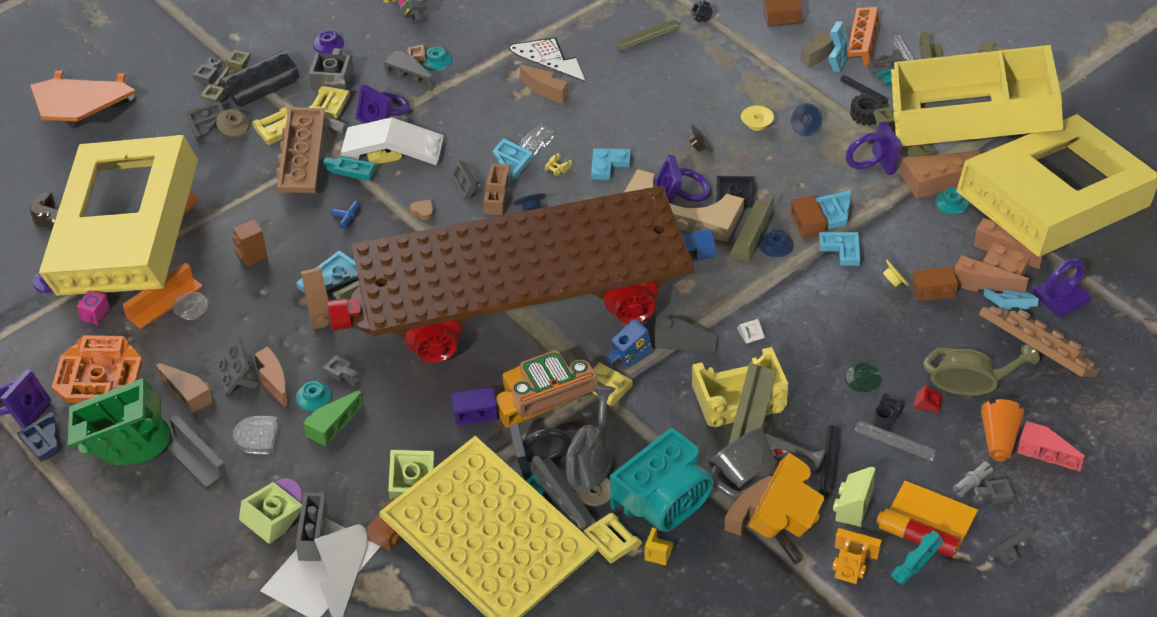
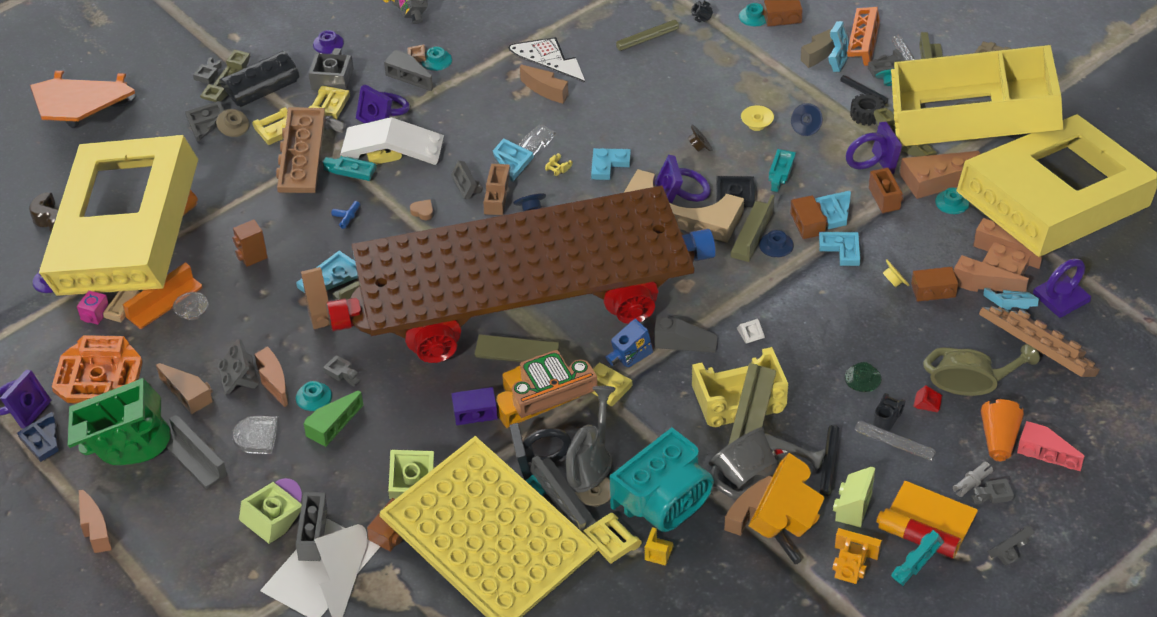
none -> nougat slope [79,490,112,553]
none -> tan tile [103,290,140,323]
none -> olive panel [475,335,560,362]
none -> teal piece [739,3,766,27]
none -> teal hinge [768,149,796,192]
none -> dark orange brick [869,168,903,213]

